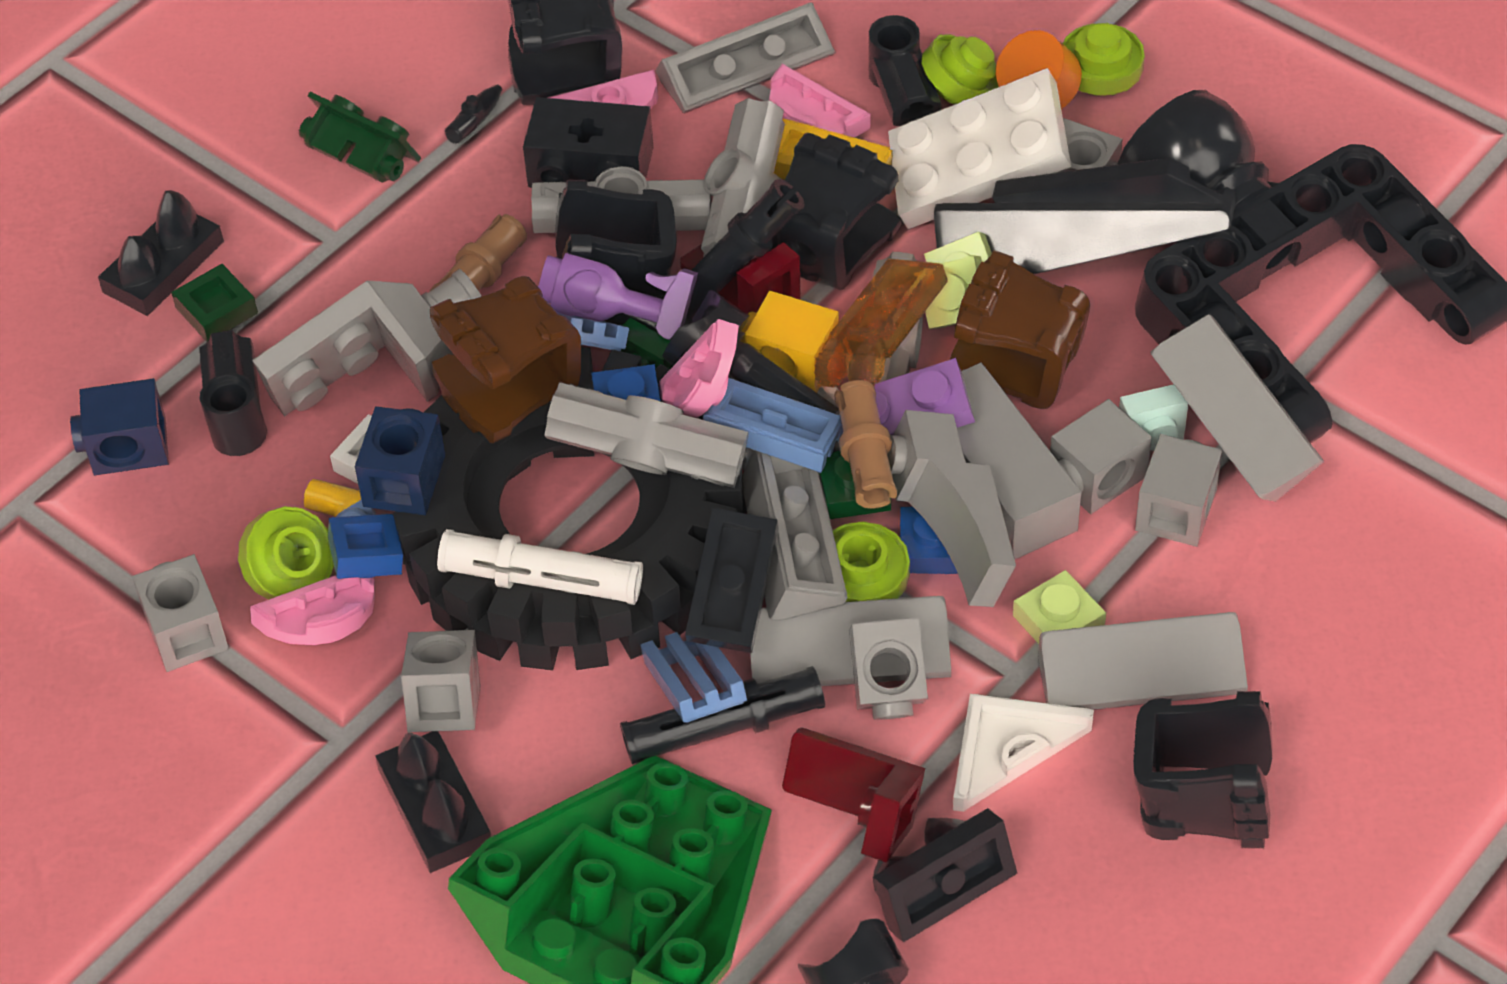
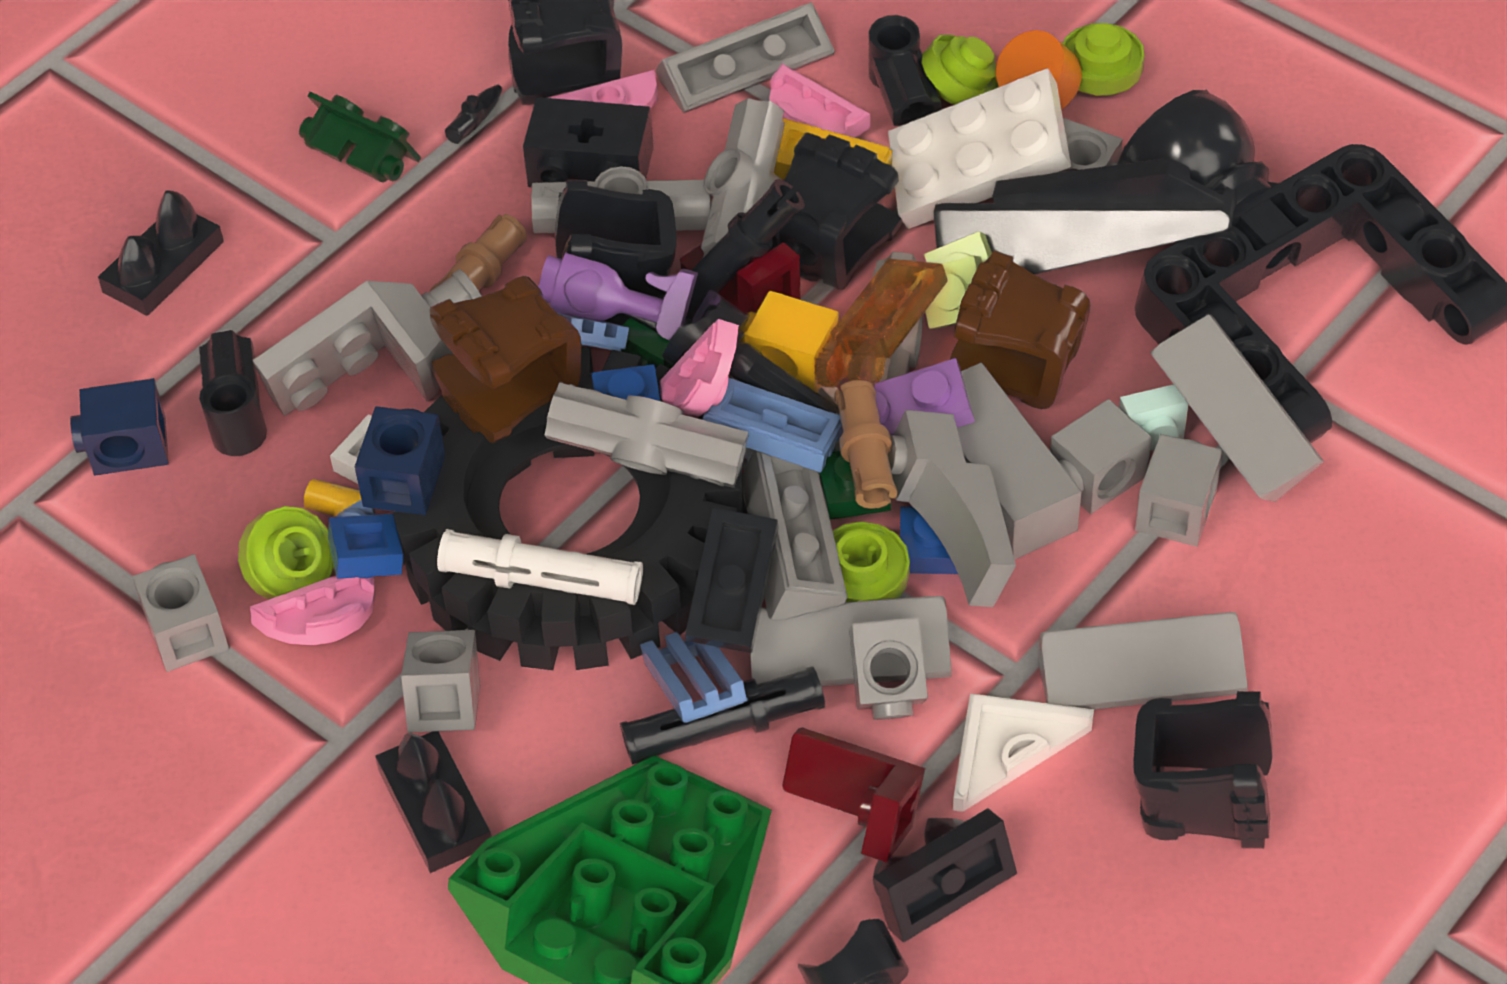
dark green plate [171,264,258,341] -> none
yellowish green plate [1013,570,1106,644] -> none

